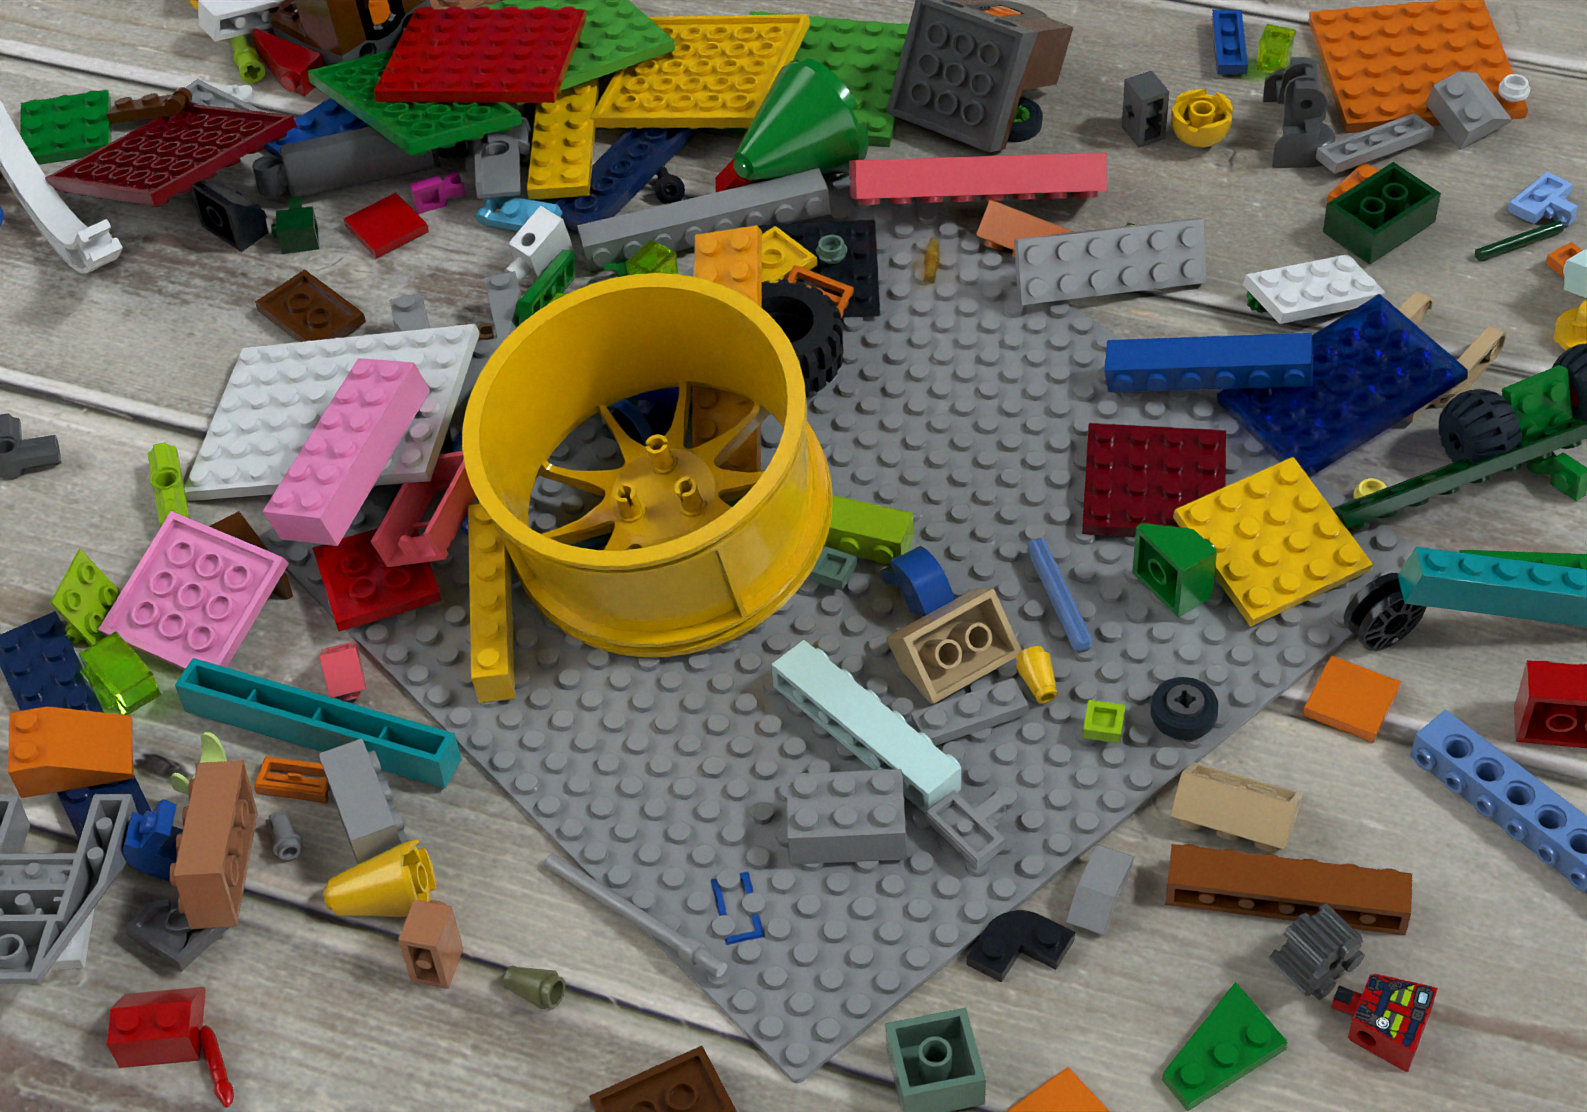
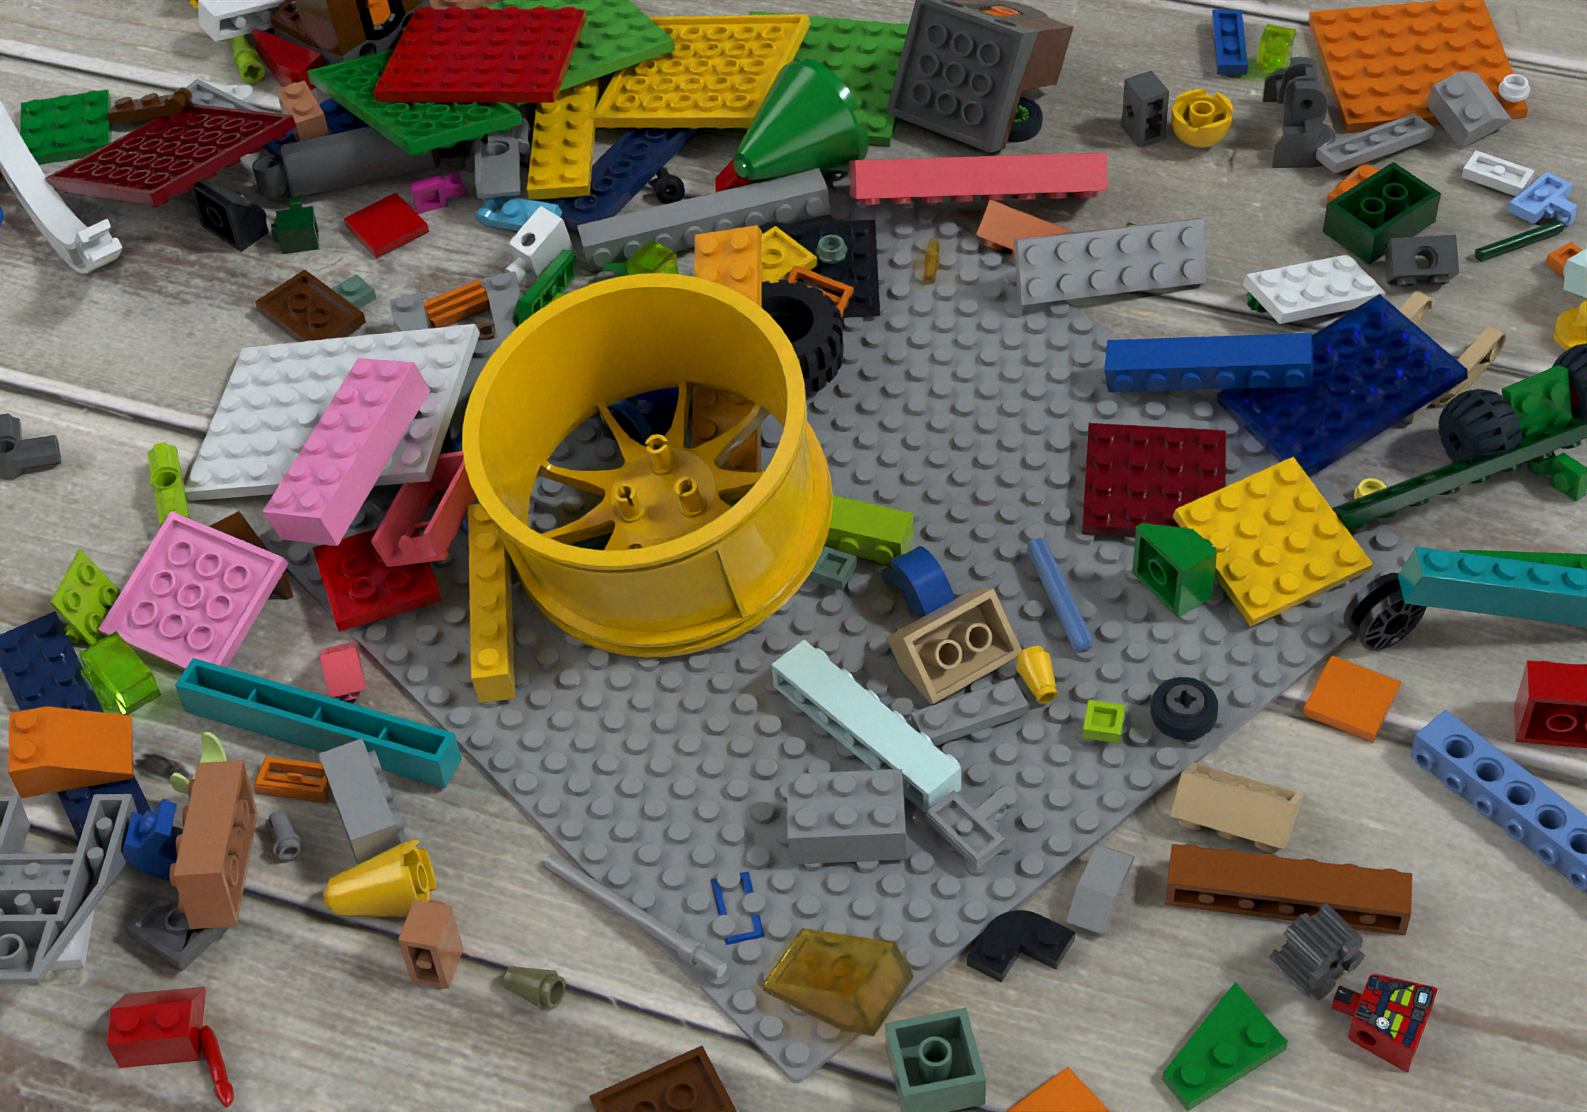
none -> nougat brick [276,81,329,142]
none -> sand green plate [331,274,376,309]
none -> orange tile [424,280,490,328]
none -> clear yellow slope [761,928,914,1036]
none -> dark grey brick [1384,235,1459,287]
none -> white plate [1461,150,1535,196]

